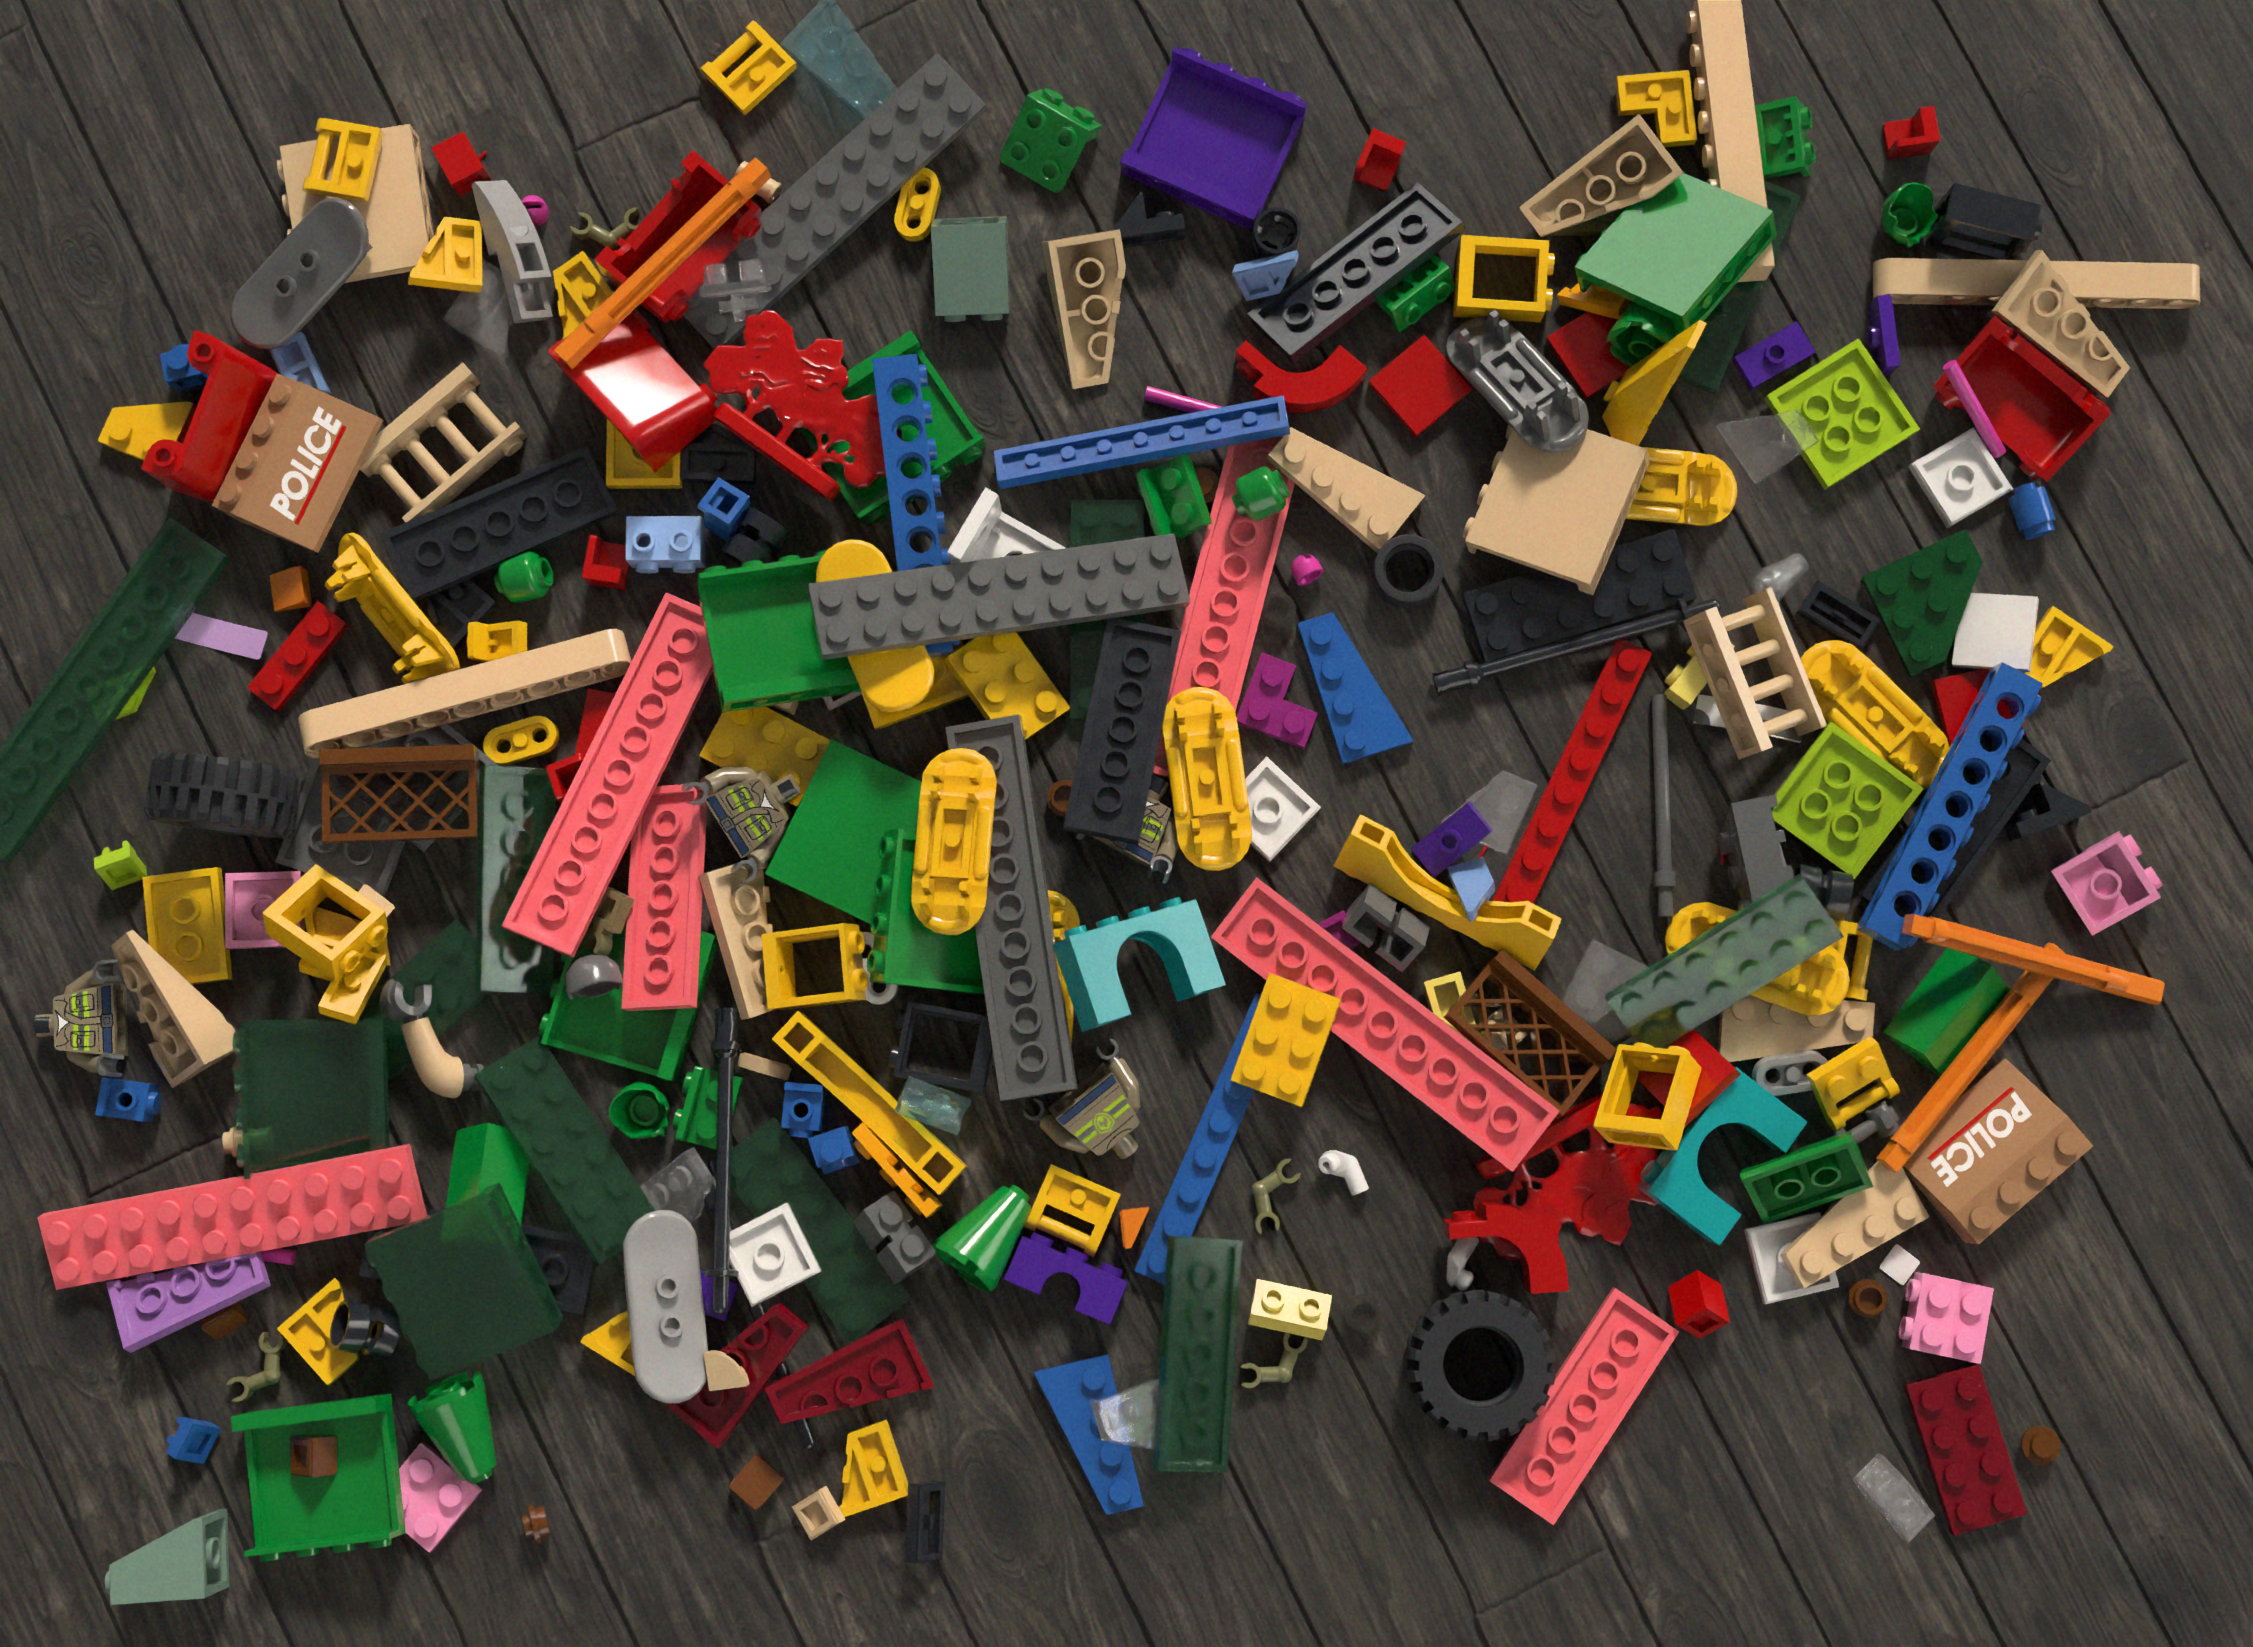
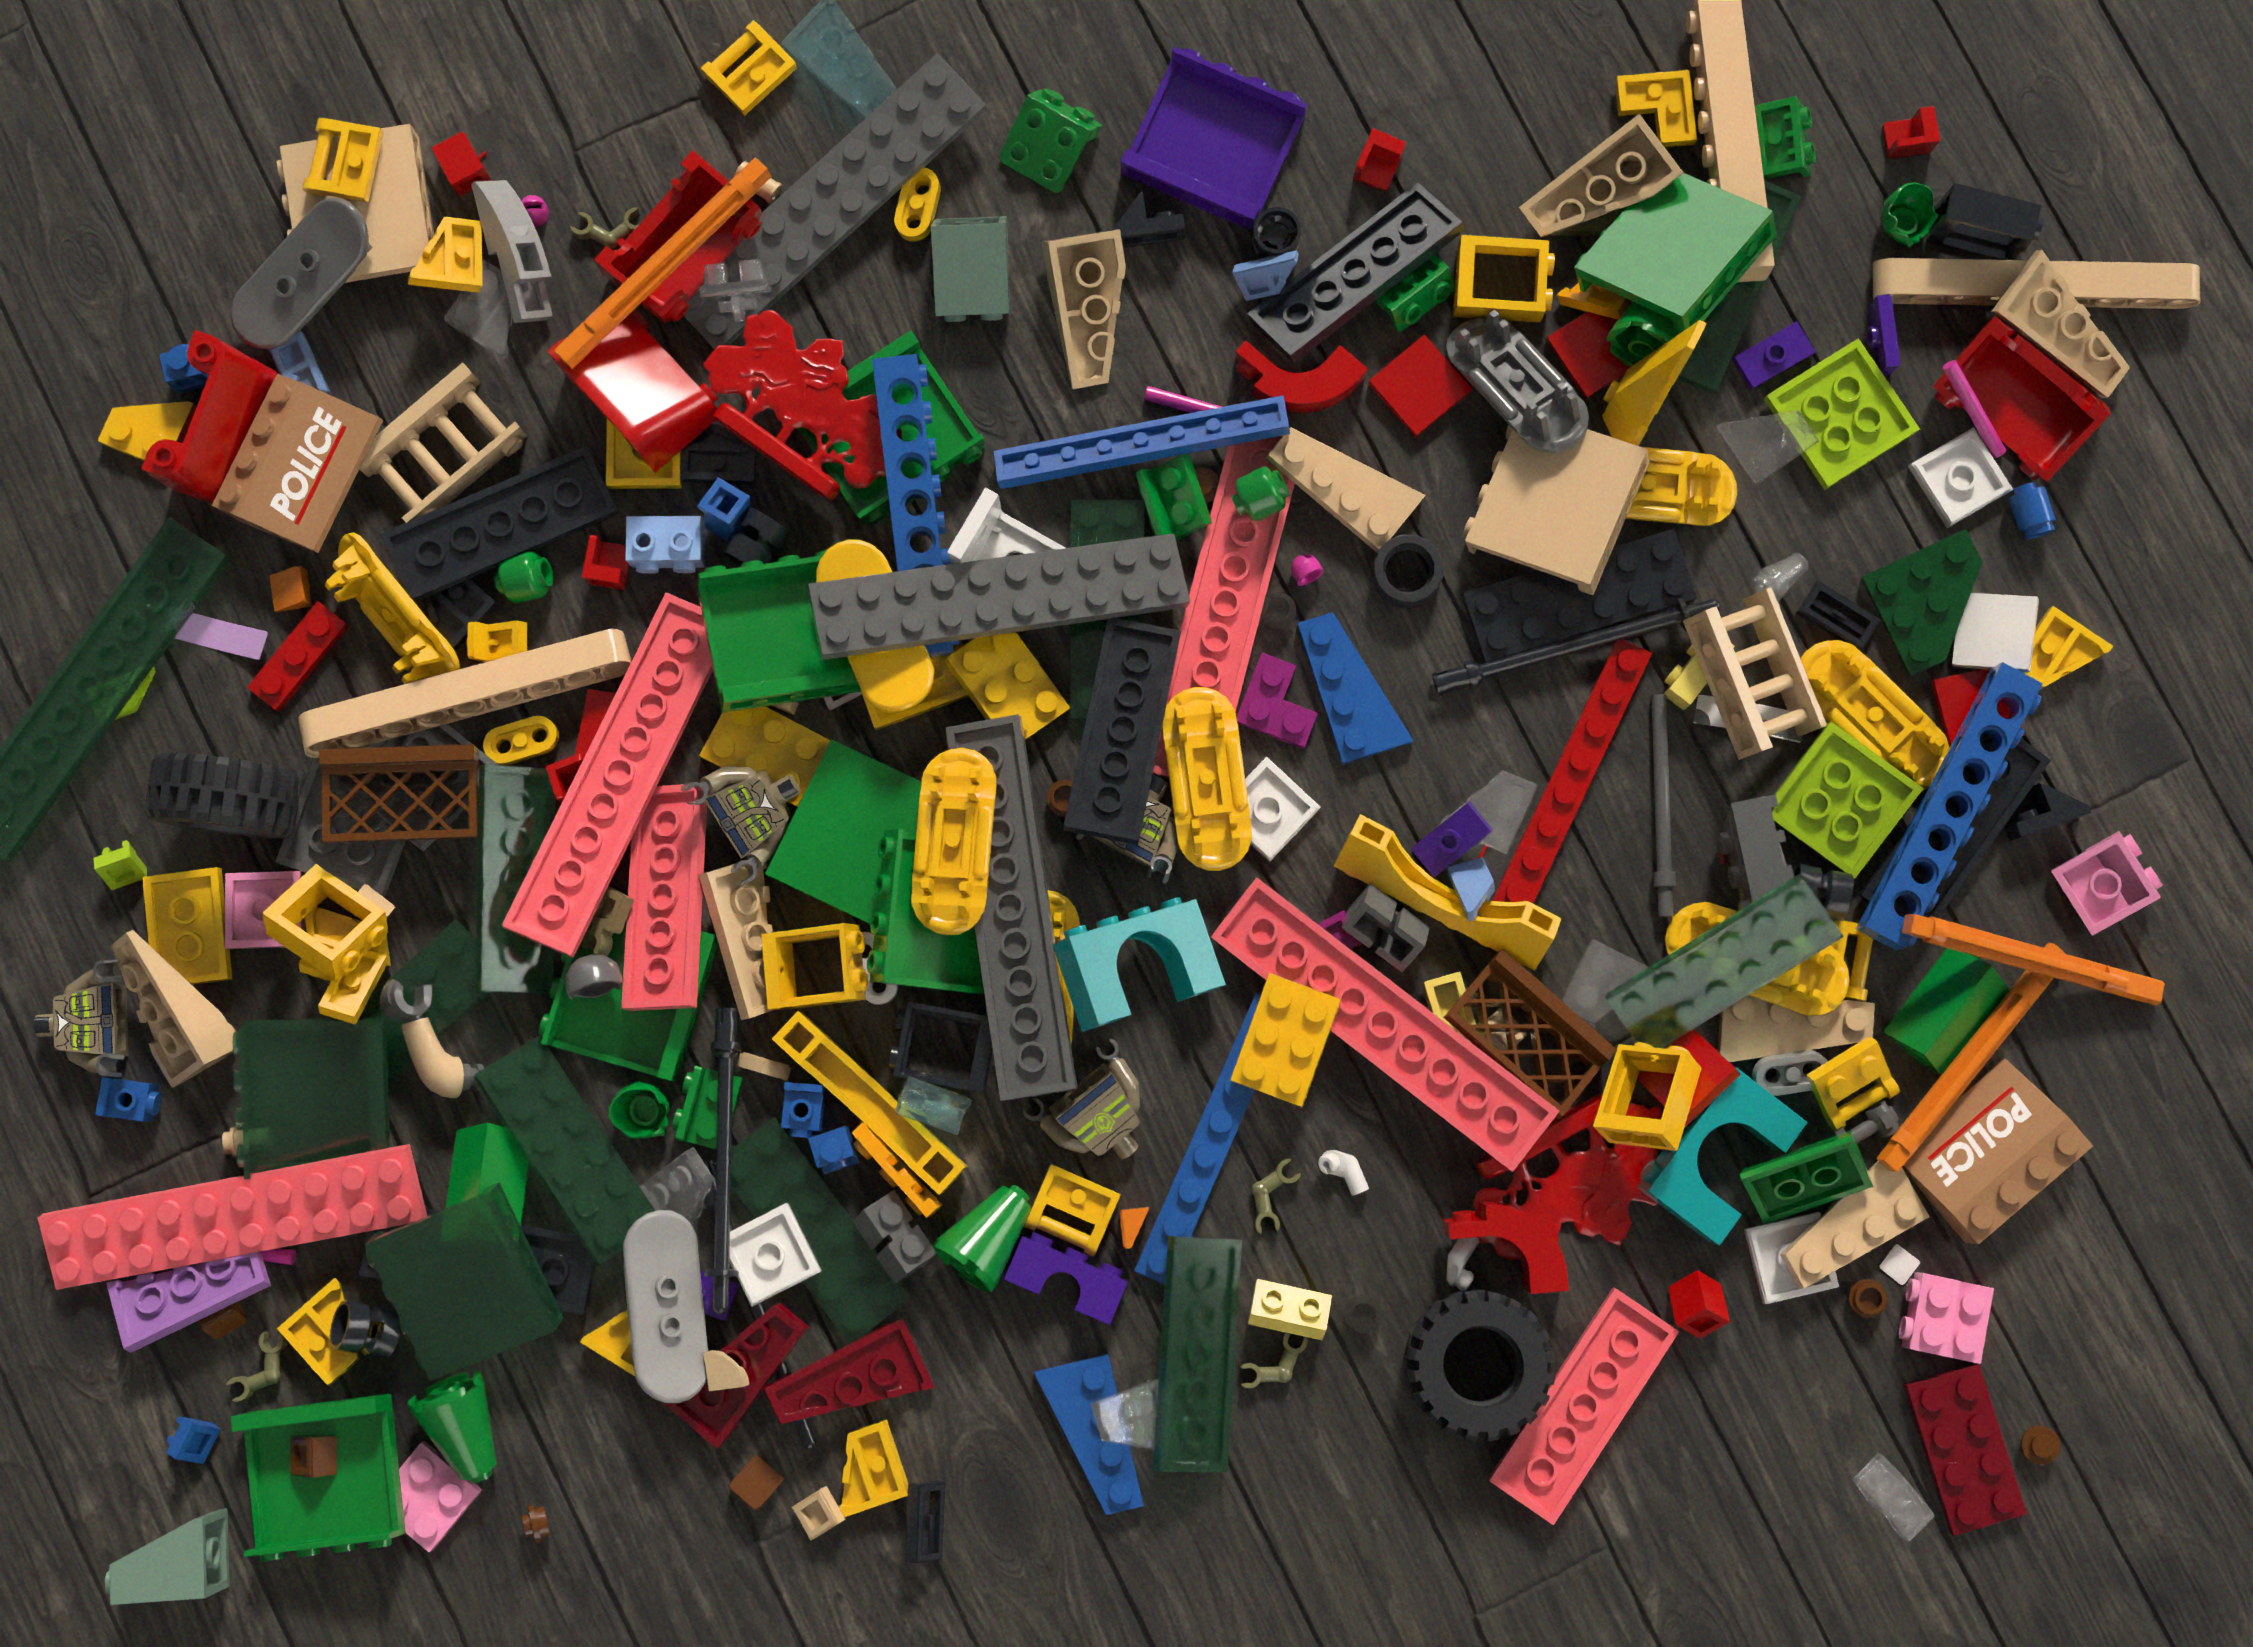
yellow wing [553,251,613,339] -> none

